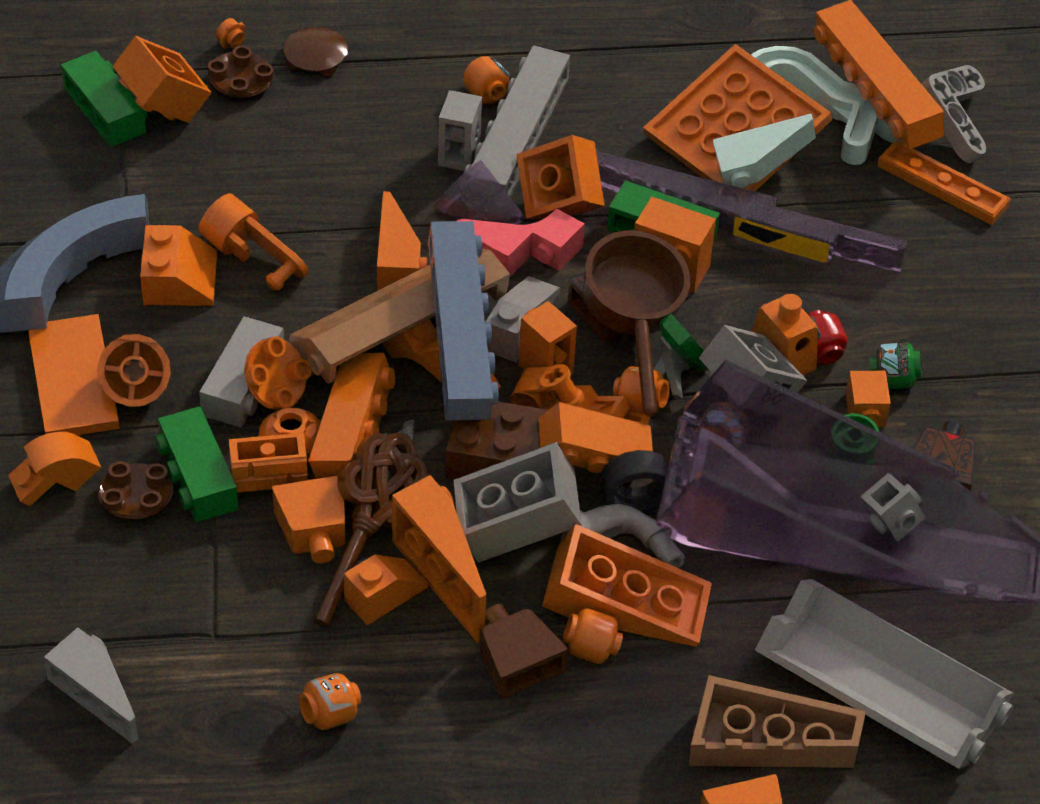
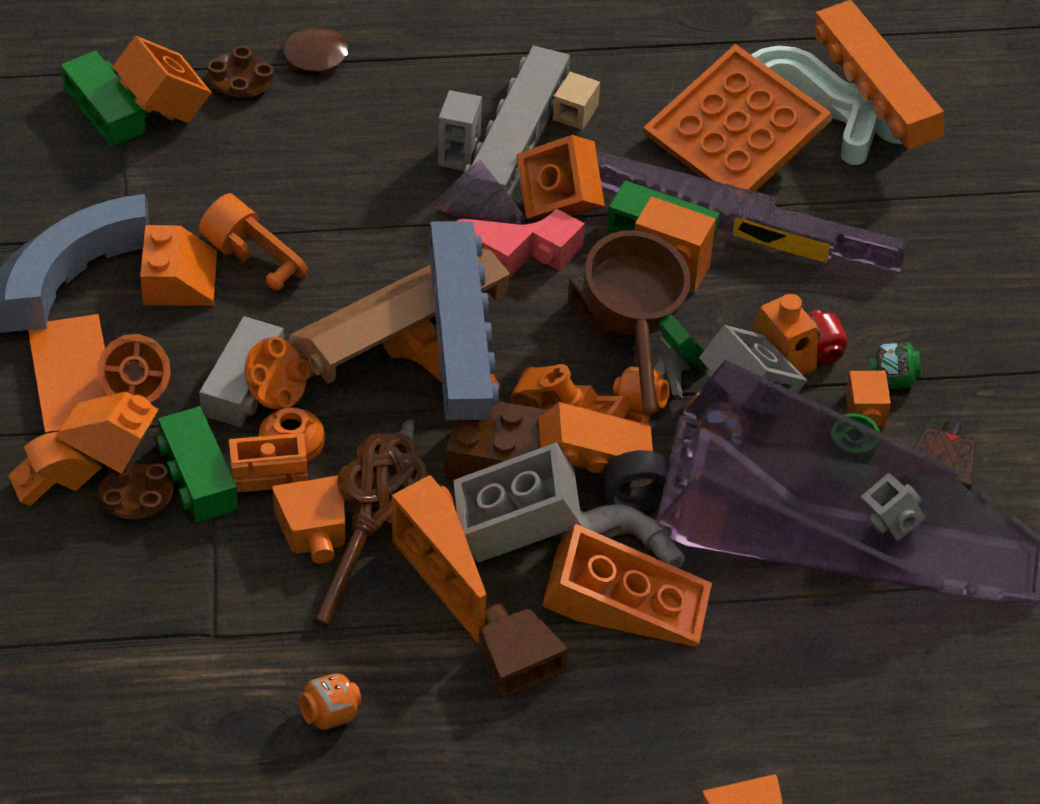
light grey slope [44,627,138,744] -> none
orange plate [215,18,245,49] -> none
orange brick [308,353,395,479] -> none
orange slope [344,554,428,626] -> none
orange slope [377,191,427,290] -> none
orange head [463,56,511,105] -> none
light grey slope [485,276,560,362] -> none
orange brick [518,301,577,375] -> none
orange head [562,608,623,664] -> none
medium nougat wedge [689,675,866,768] -> none
light aqua slope [713,114,816,191] -> none
light grey panel [755,579,1013,769] -> none
orange tile [877,140,1011,225] -> none
light grey beam [921,65,986,163] -> none
none -> orange slope [55,392,159,474]
none -> tan brick [553,72,600,130]

